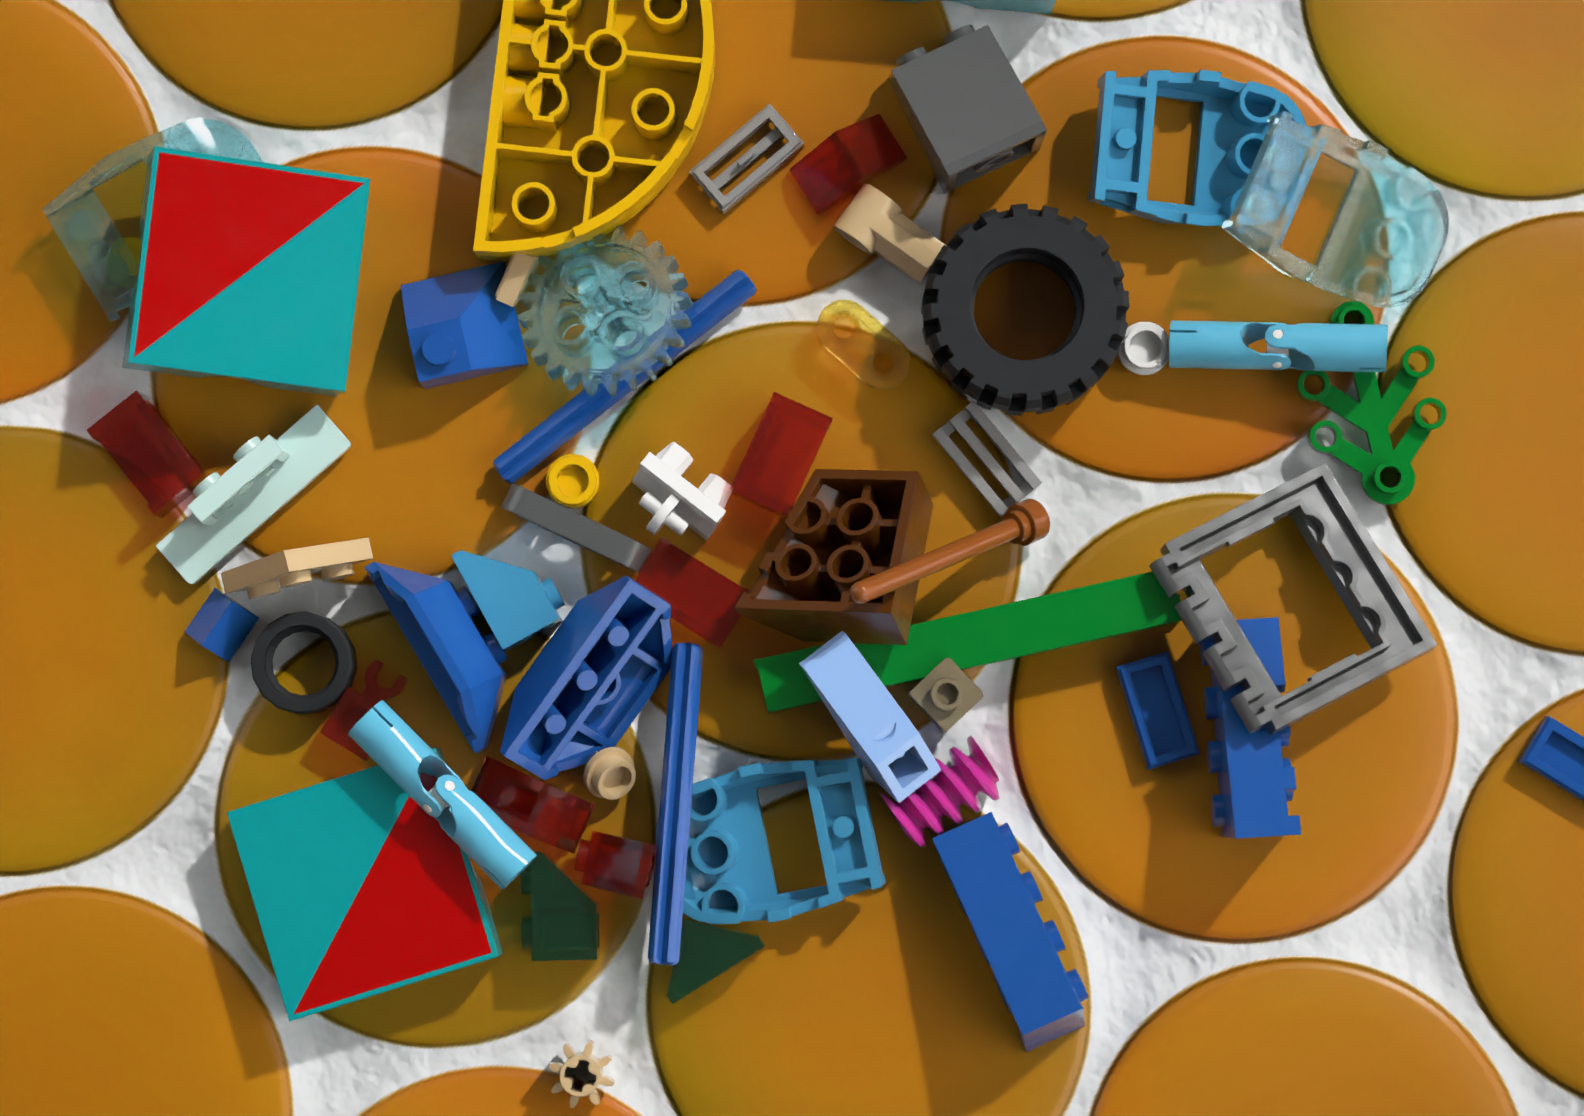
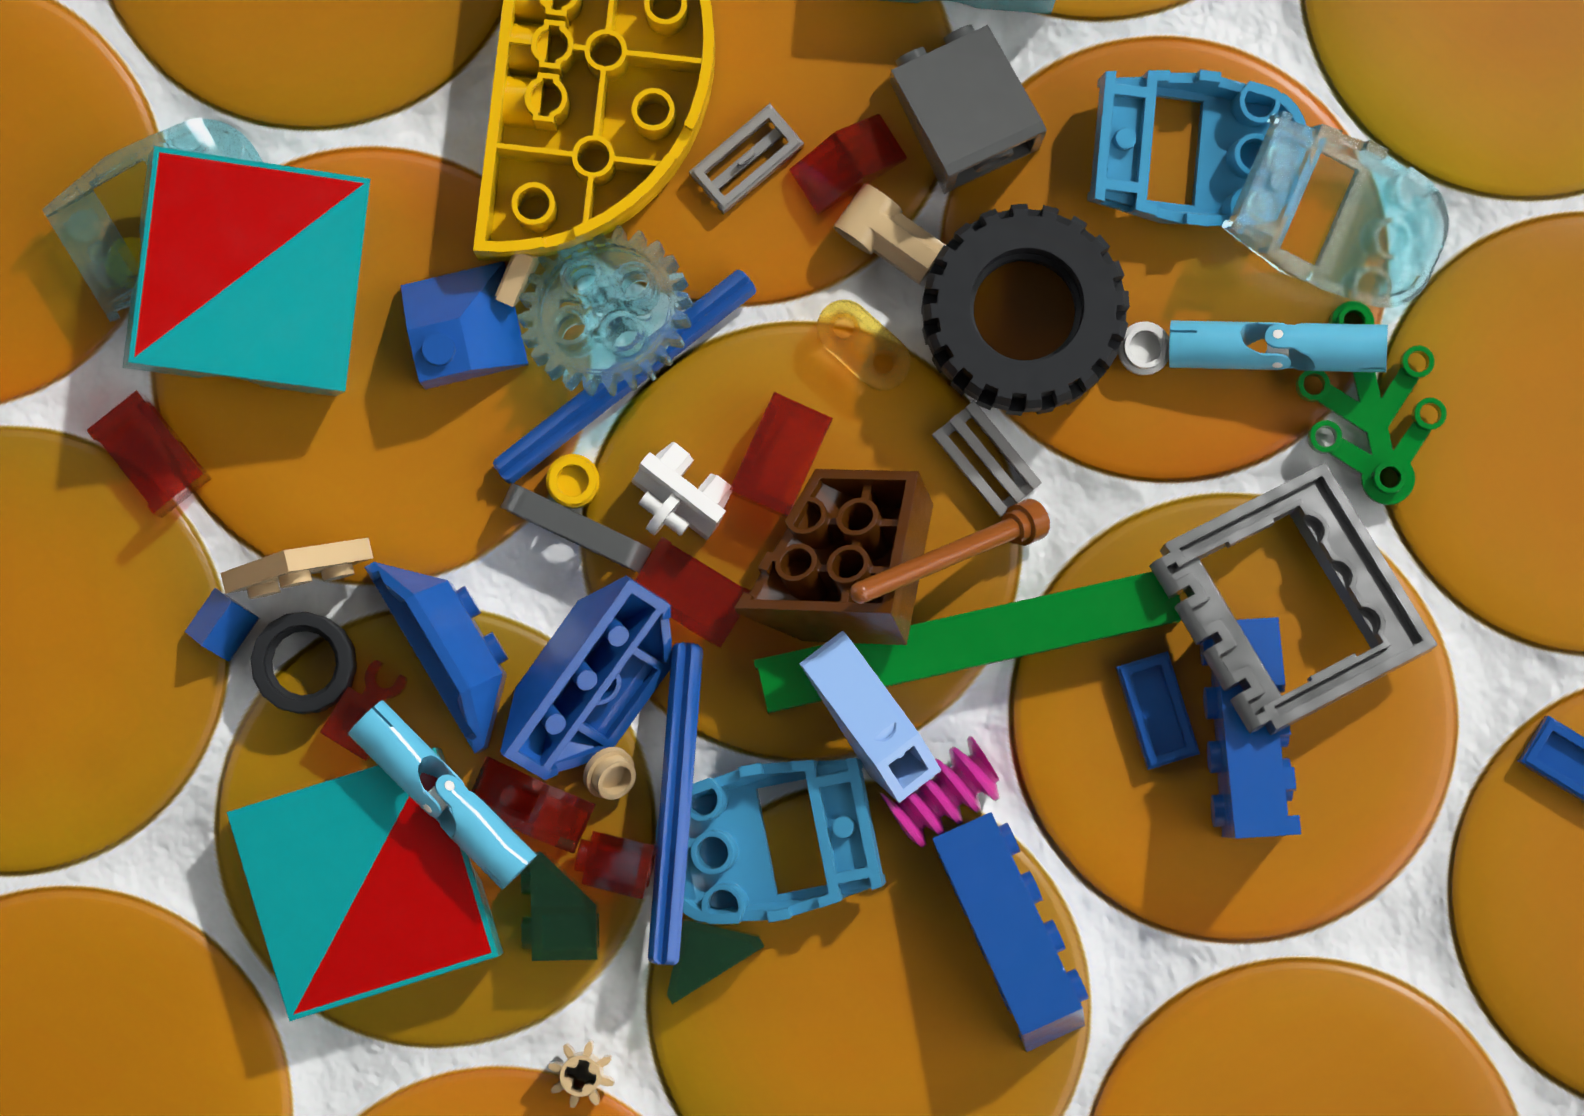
light aqua bracket [156,405,351,584] -> none
dark azure slope [451,550,565,652] -> none
dark tan bracket [907,658,983,733] -> none

